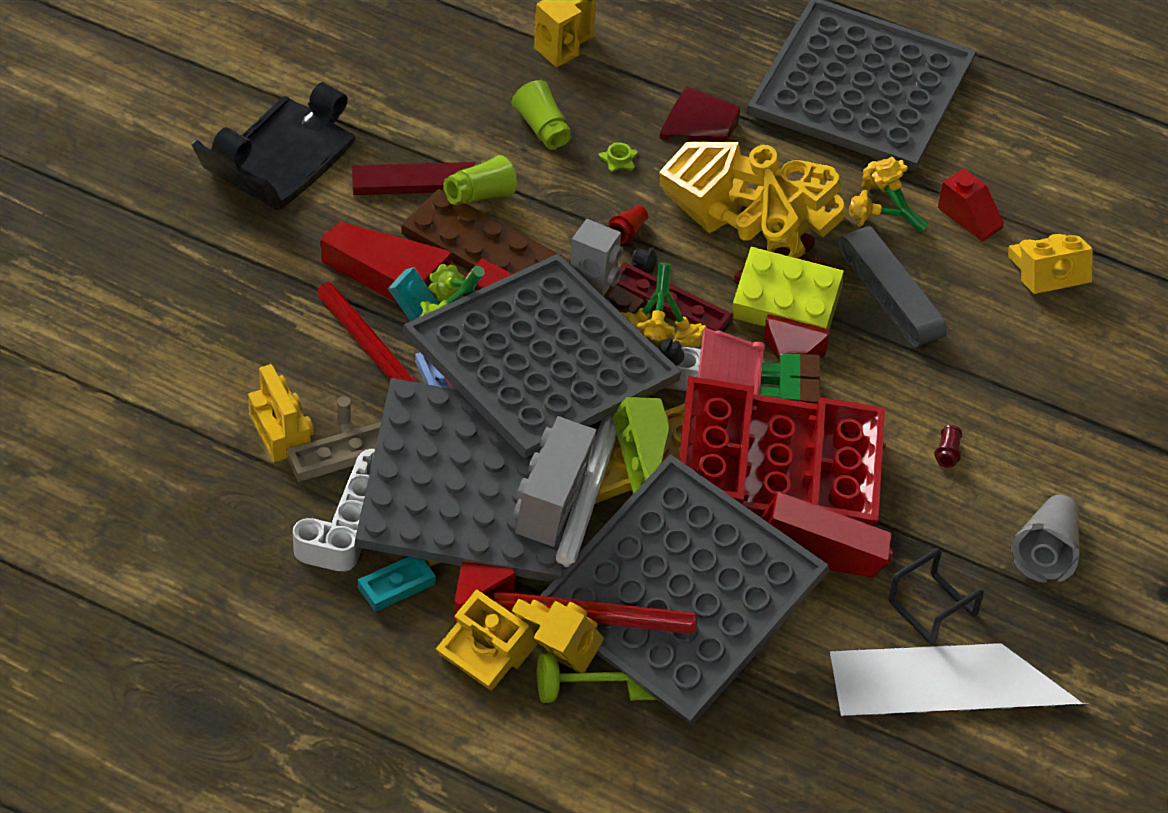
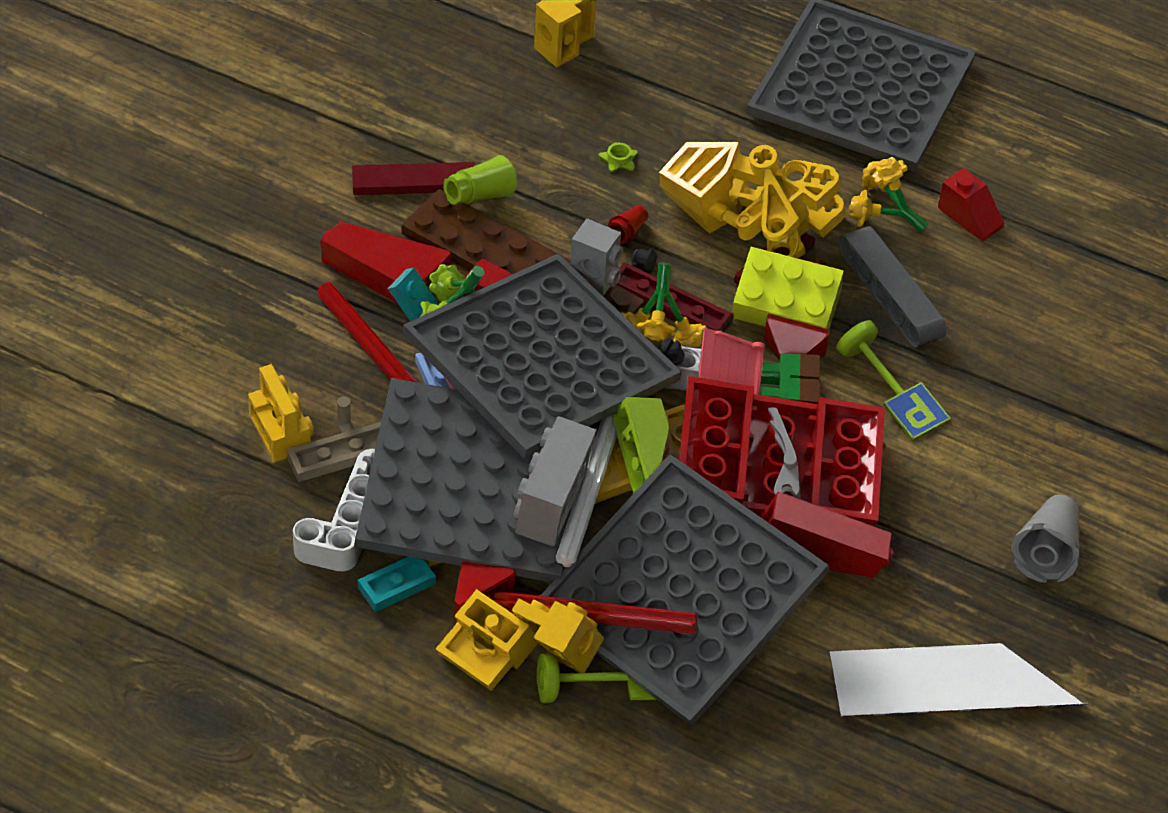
black panel [191,82,356,210] -> none
lime plant [511,80,571,150] -> none
dark red slope [659,86,740,142] -> none
black piece [888,548,984,643] -> none
dark red pin [934,425,962,468] -> none
yellow brick [1008,234,1093,294] -> none
none -> light grey arm [768,408,800,499]
none -> lime piece [836,320,951,441]

